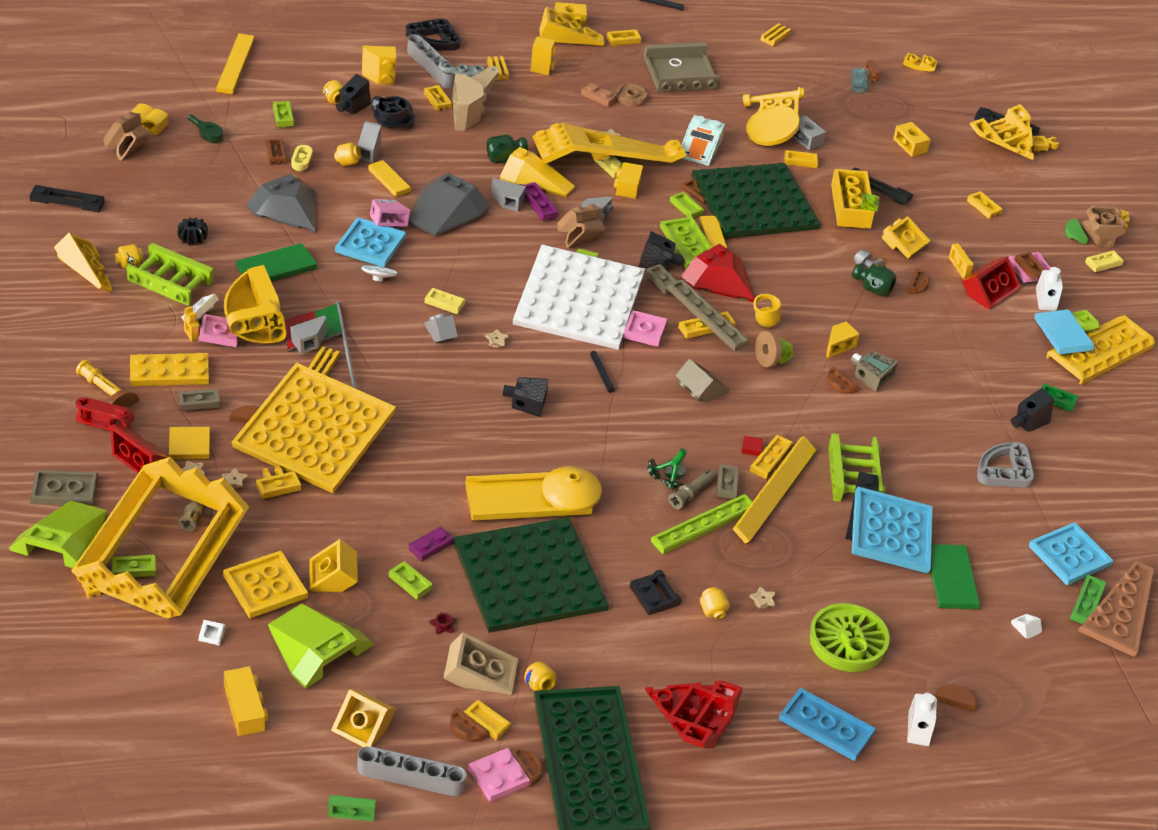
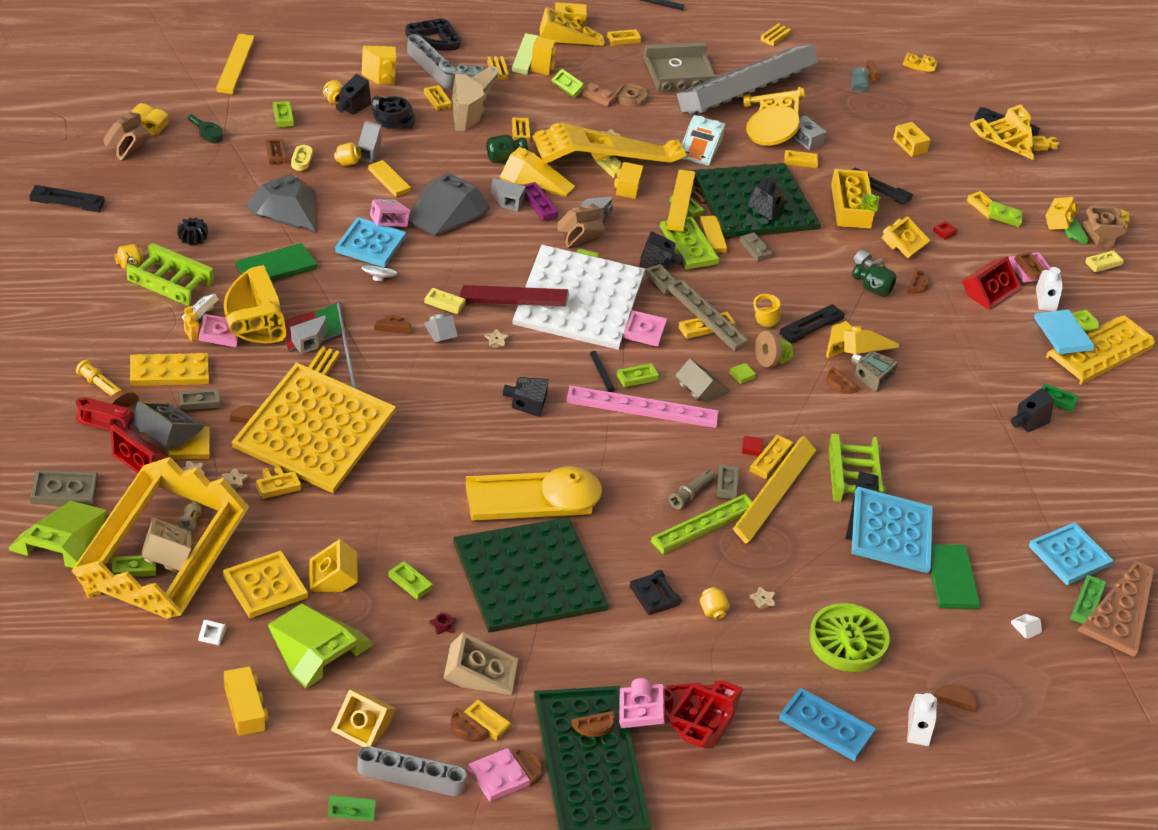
yellow wedge [54,233,113,293] -> none
magenta plate [409,526,454,562] -> none
yellow head [524,661,556,691] -> none
dark green plant [647,448,687,489] -> none
red wedge [680,244,755,302] -> none
yellow plate [949,243,974,279] -> none
light grey beam [977,442,1034,488] -> none
none -> dark grey slope [132,401,204,449]
none -> tan slope [141,517,191,571]
none -> dark orange tile [374,315,411,334]
none -> dark red tile [459,285,569,307]
none -> yellow tile [511,117,530,143]
none -> yellowish green tile [512,33,540,75]
none -> lime plate [551,69,585,98]
none -> bright pink tile [566,386,719,428]
none -> dark orange tile [571,711,615,737]
none -> lime plate [617,363,659,388]
none -> bright pink plate [619,678,665,728]
none -> yellow tile [666,170,695,232]
none -> light grey brick [677,44,818,114]
none -> lime tile [730,363,756,384]
none -> dark tan plate [739,232,773,262]
none -> torso [747,177,784,221]
none -> black container [779,304,845,344]
none -> yellow slope [844,326,899,354]
none -> red tile [933,221,958,240]
none -> lime plate [988,201,1023,227]
none -> yellow brick [1045,197,1078,230]

